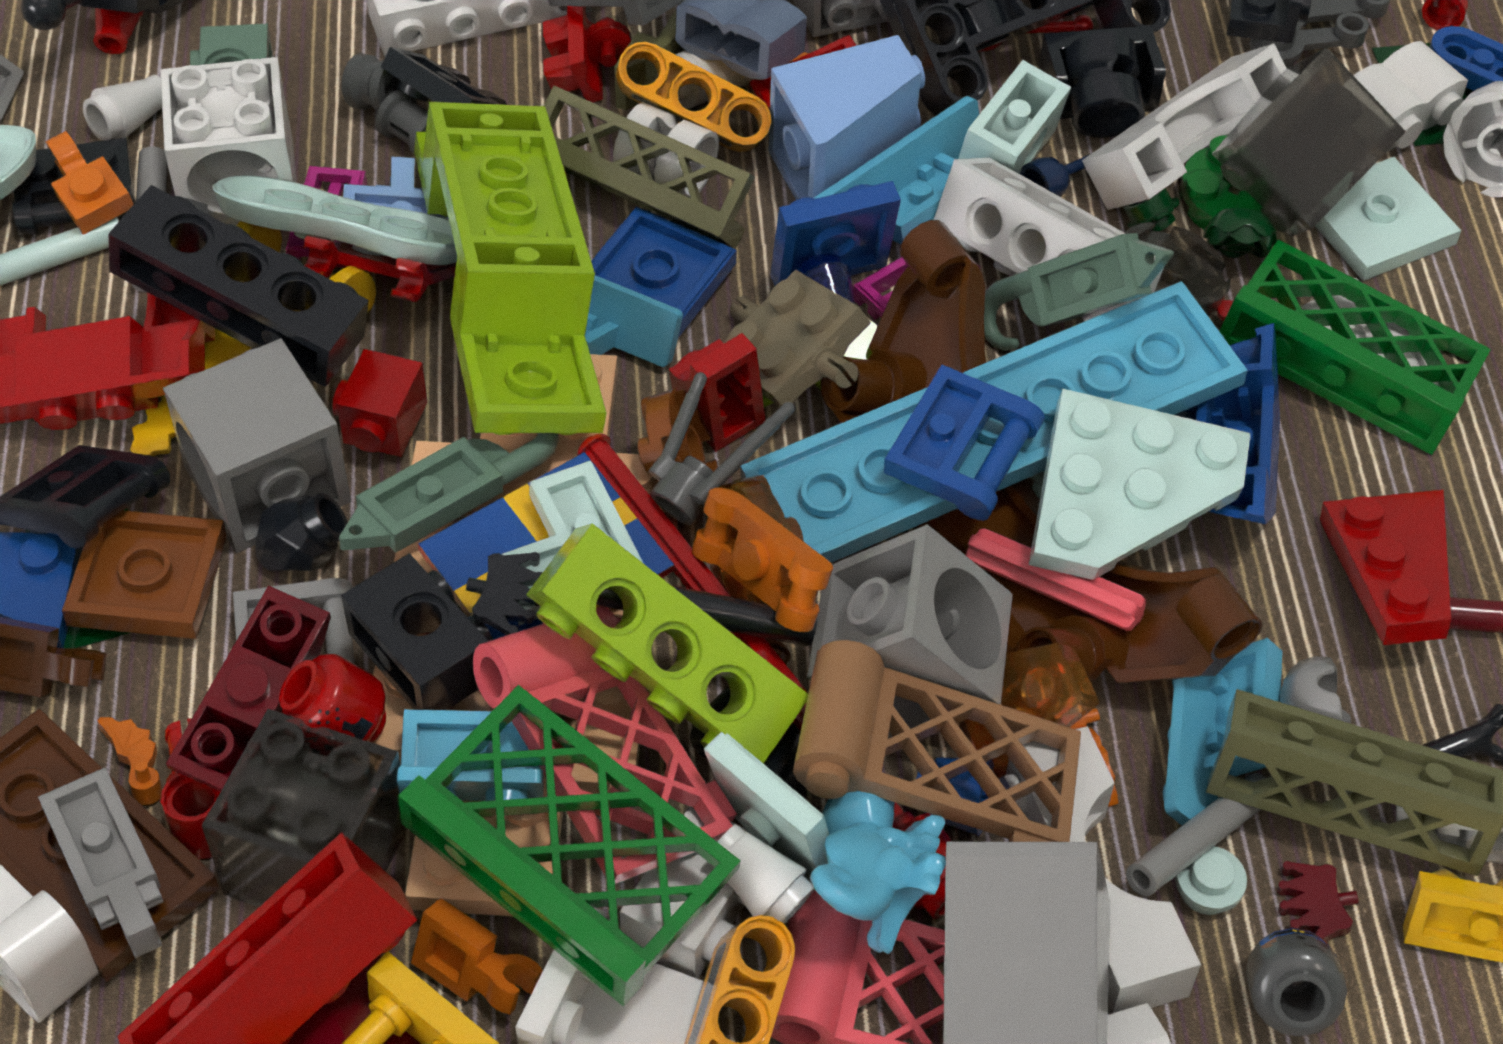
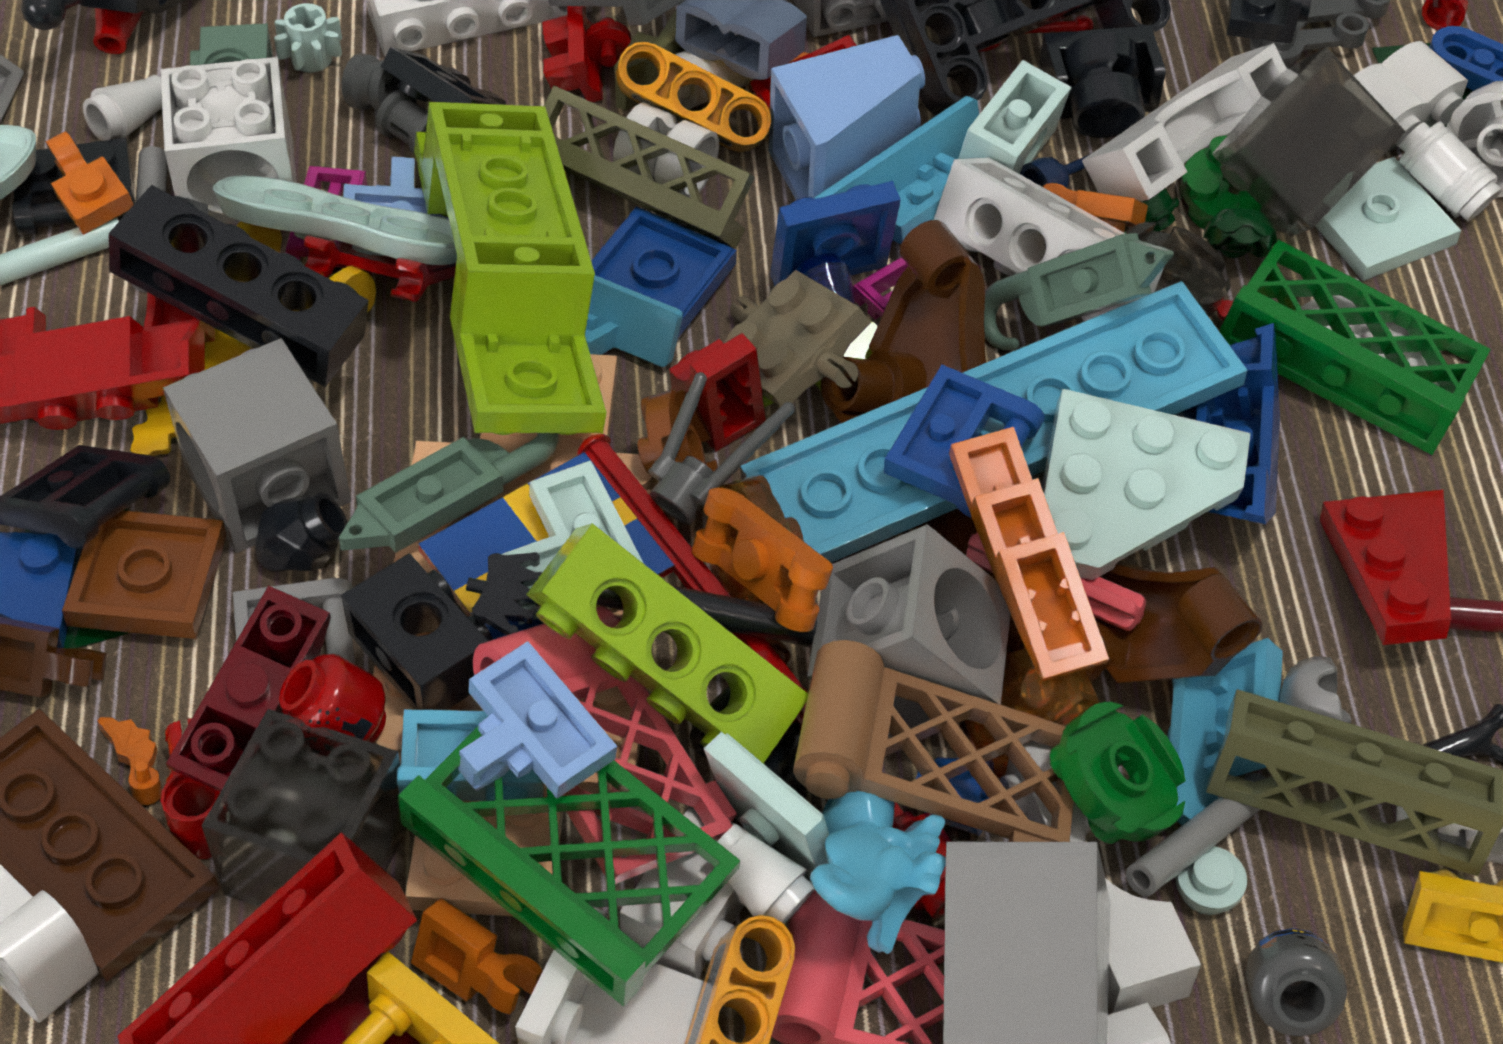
light grey hinge [38,768,164,958] -> none
red brick [332,349,428,457] -> none
dark red piece [1277,861,1359,942] -> none
none -> light aqua gear [274,3,342,73]
none -> light blue hinge [458,641,617,798]
none -> orange slope [949,427,1109,682]
none -> orange plate [1043,183,1148,232]
none -> green plate [1049,702,1186,844]
none -> white head [1399,122,1502,222]

